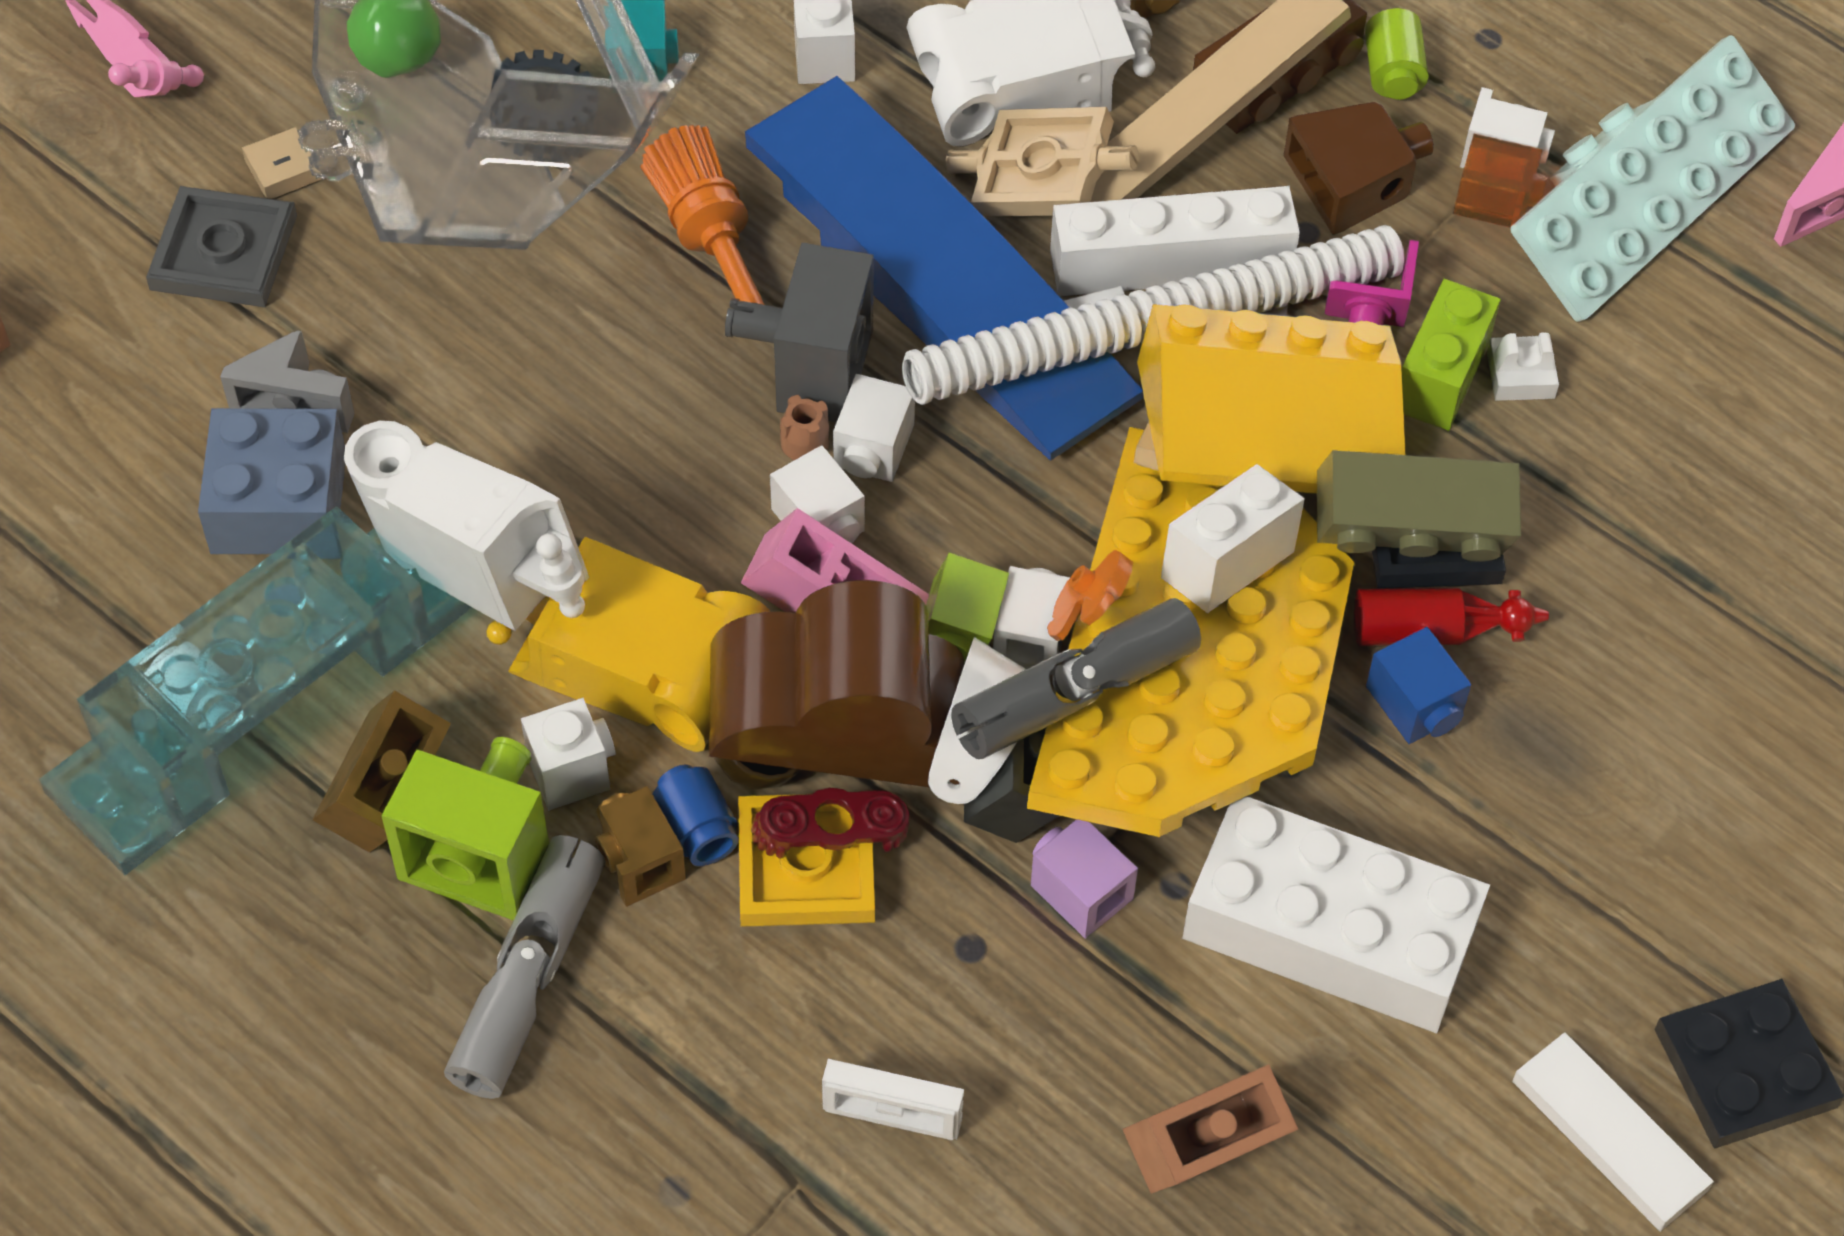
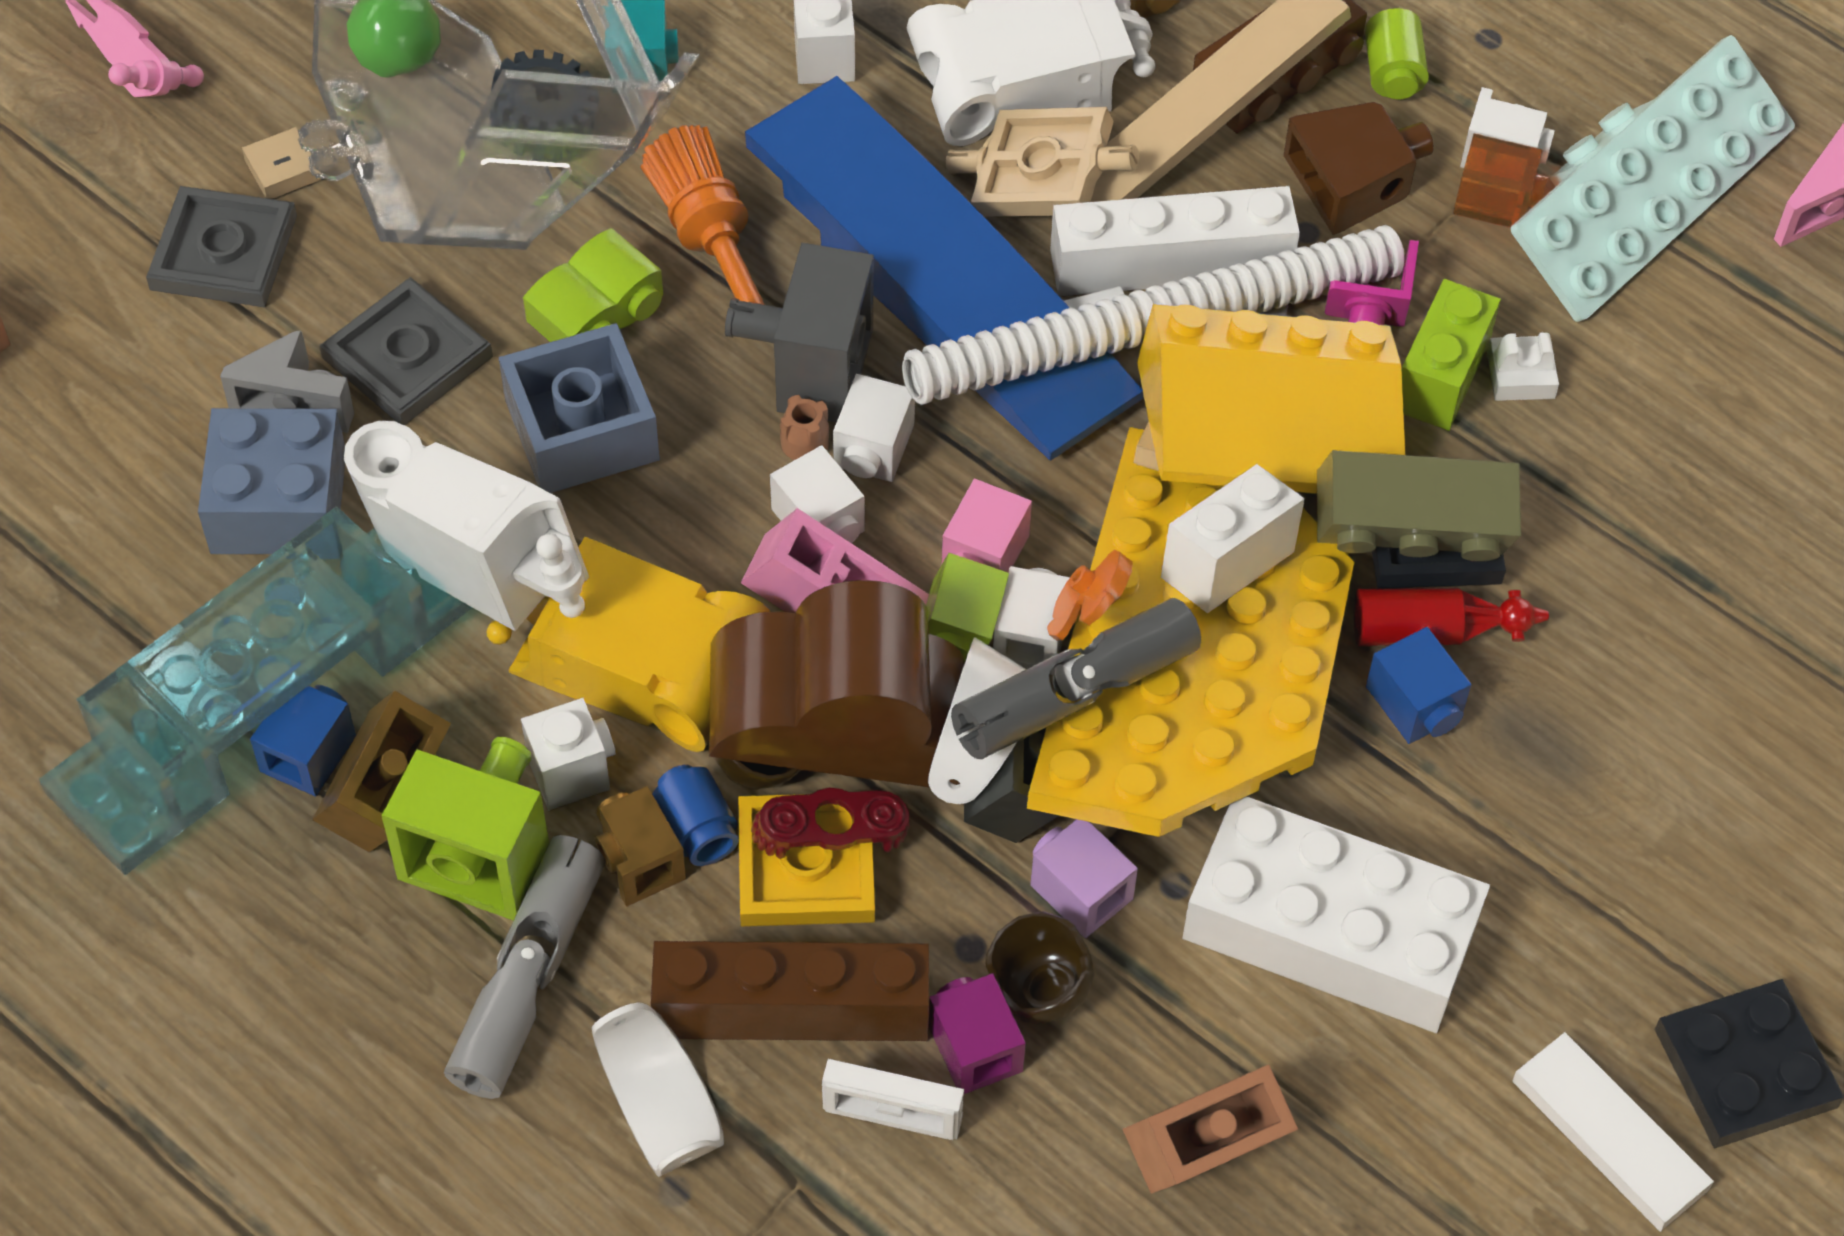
none -> blue brick [250,678,356,797]
none -> dark grey tile [319,277,493,425]
none -> sand blue brick [499,323,660,493]
none -> lime brick [523,228,664,342]
none -> white piece [592,1002,724,1177]
none -> reddish brown brick [651,941,929,1041]
none -> magenta brick [928,973,1026,1094]
none -> bright pink brick [942,478,1032,572]
none -> dark brown hair [985,911,1095,1024]

